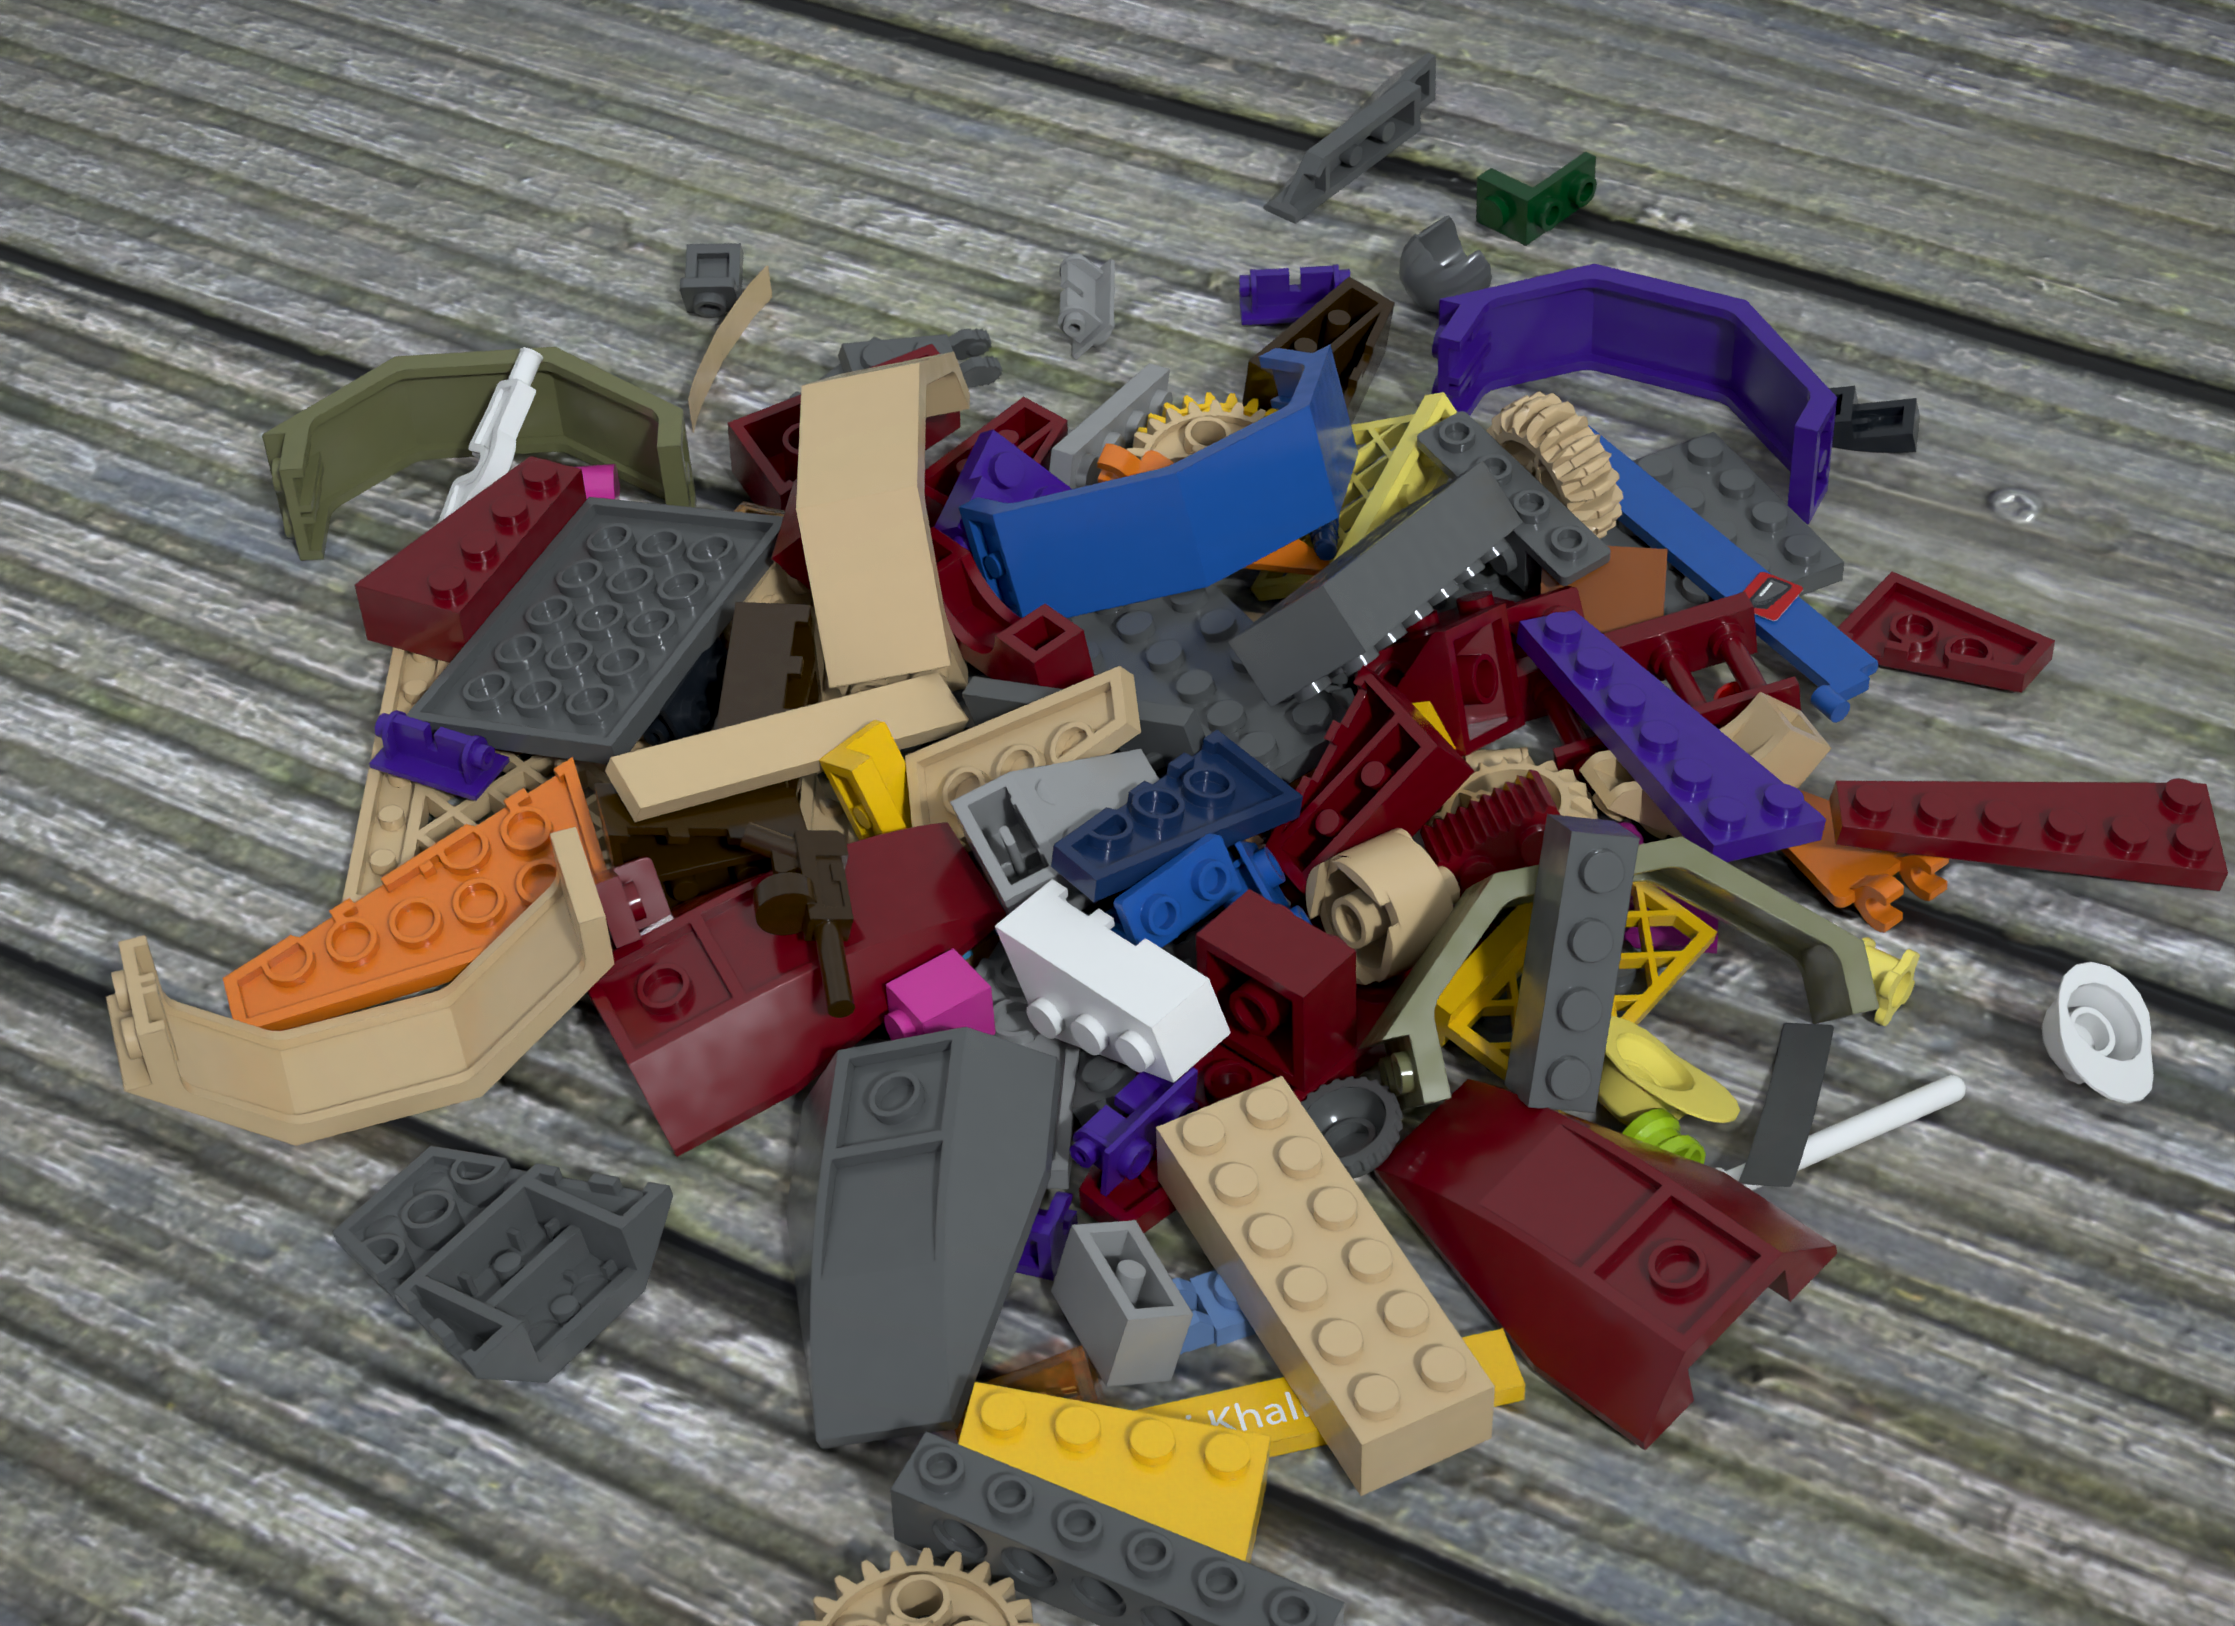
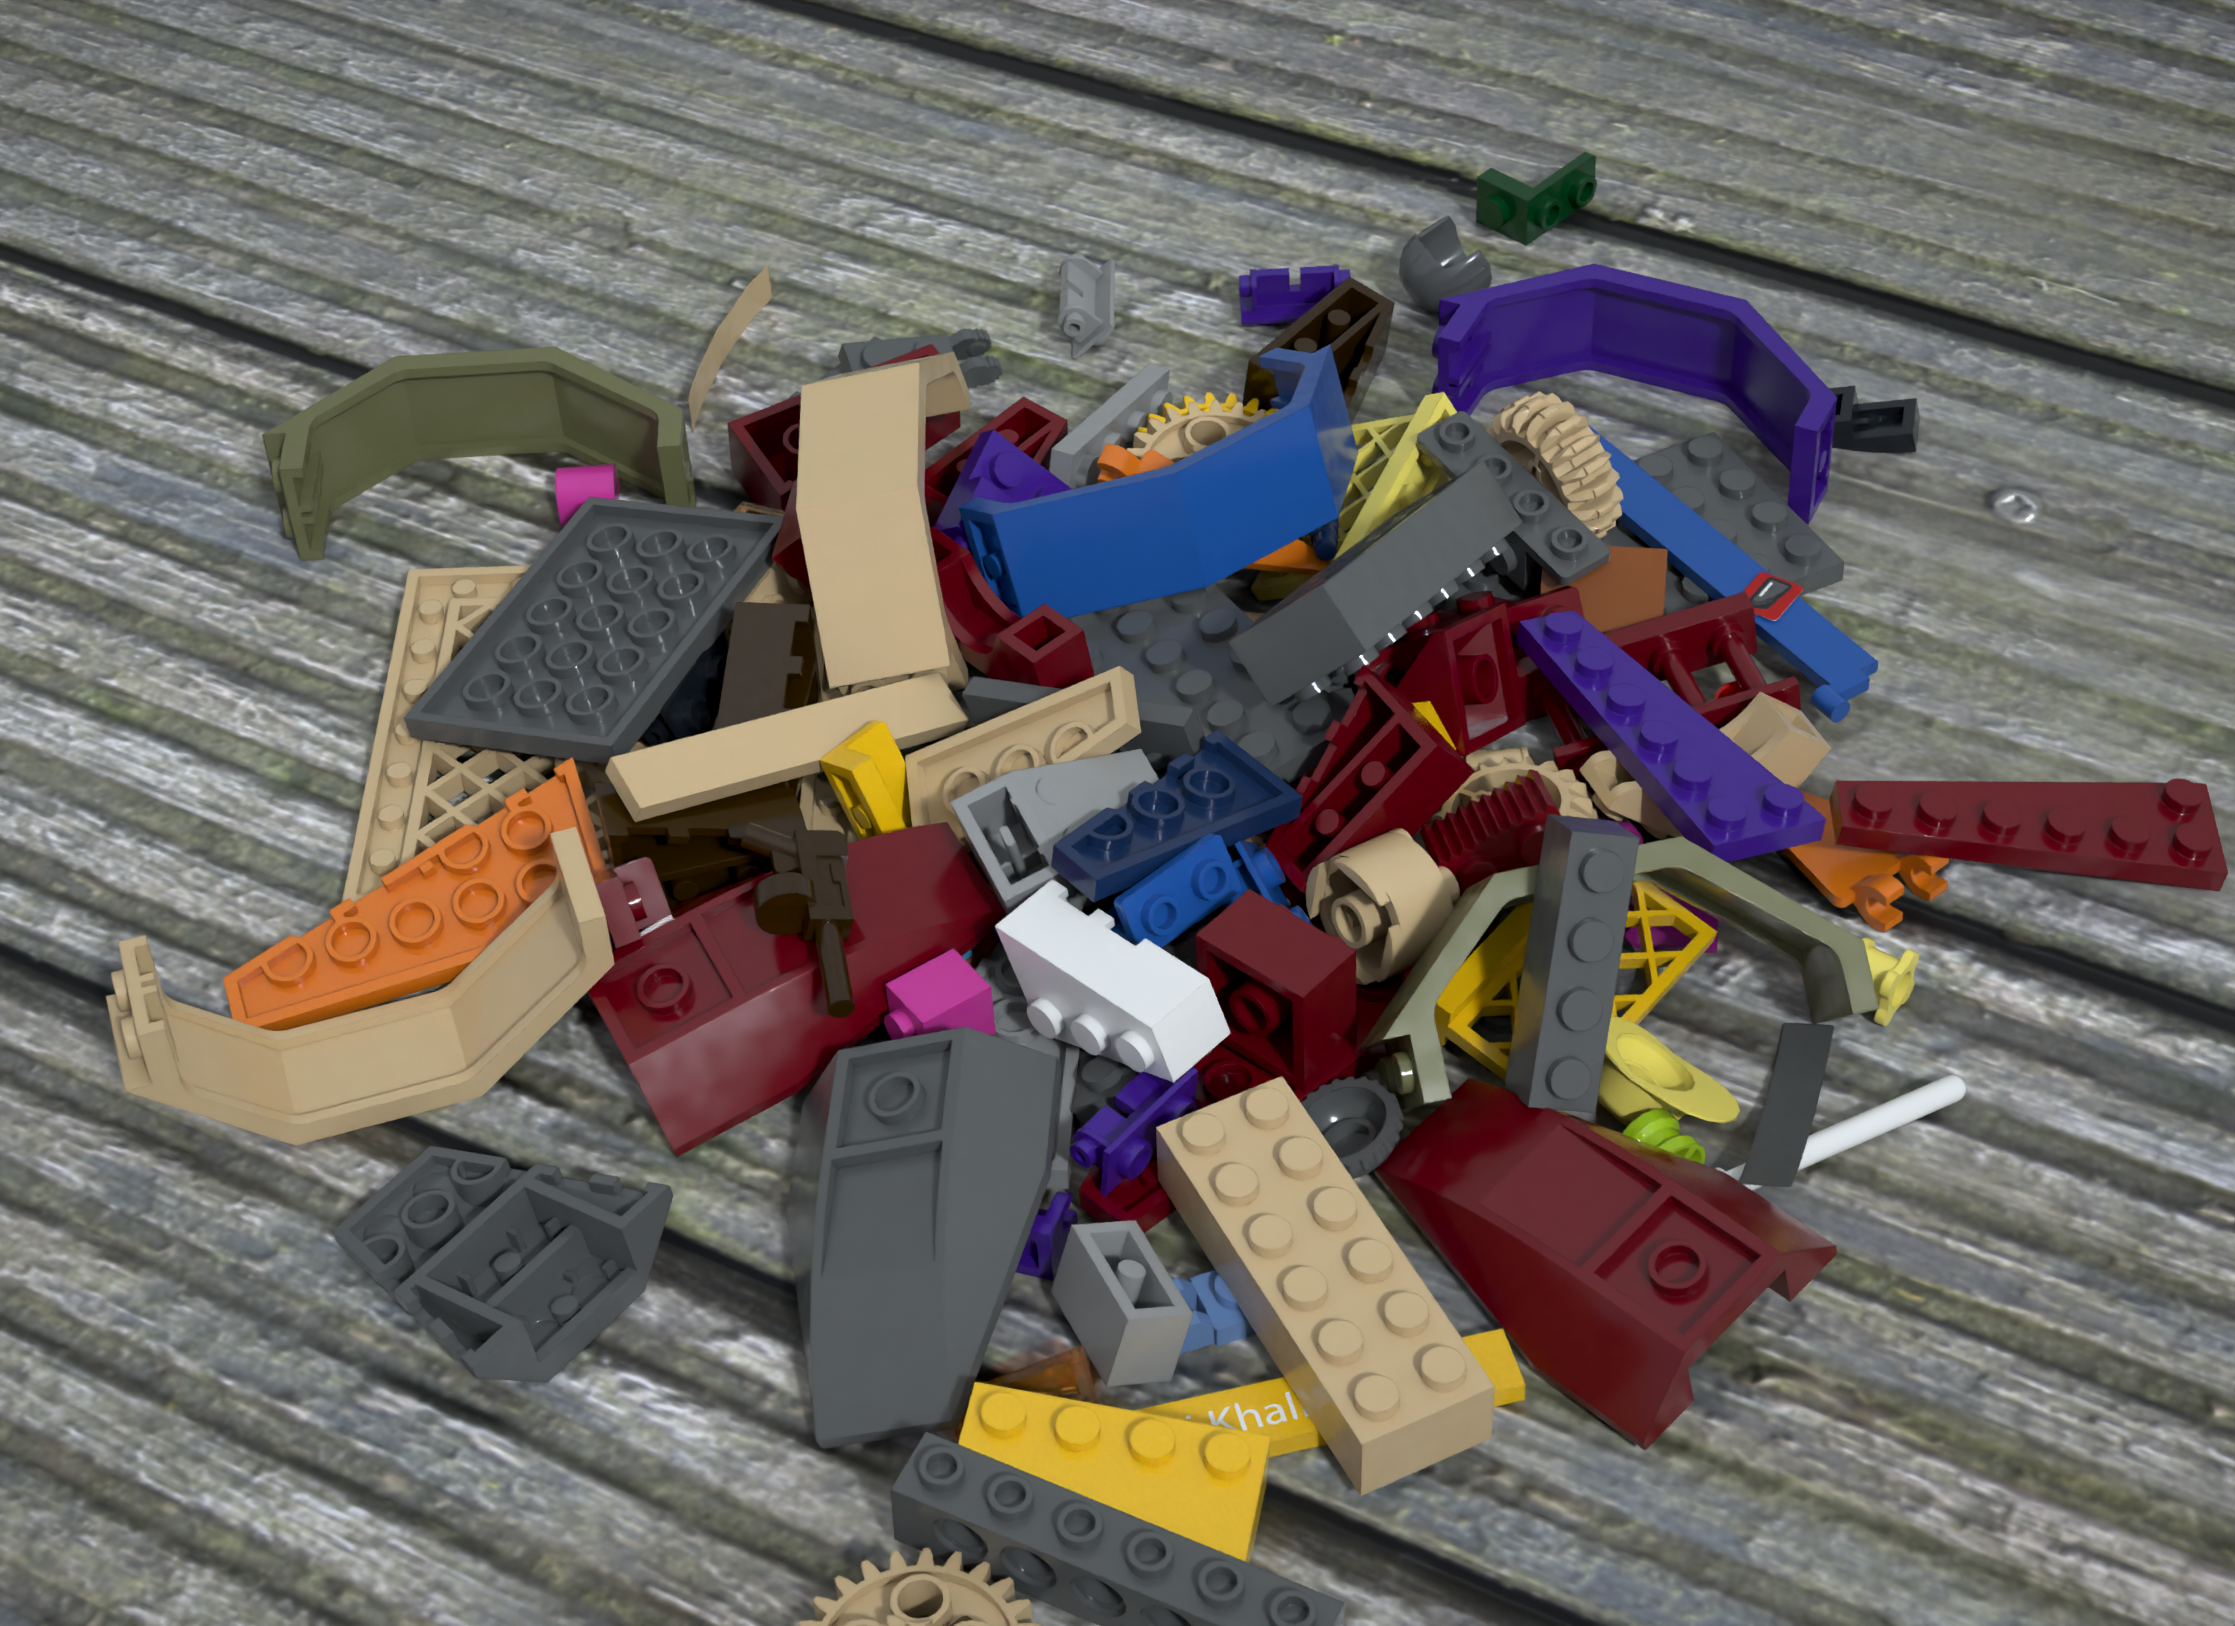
dark red wedge [355,456,587,663] -> none
dark purple hinge [369,710,510,801] -> none
white piece [437,347,543,524] -> none
dark grey bracket [680,243,744,317] -> none
dark grey wedge [1264,53,1436,224] -> none
dark red wing [1837,571,2055,693] -> none
white piece [2042,962,2154,1104] -> none

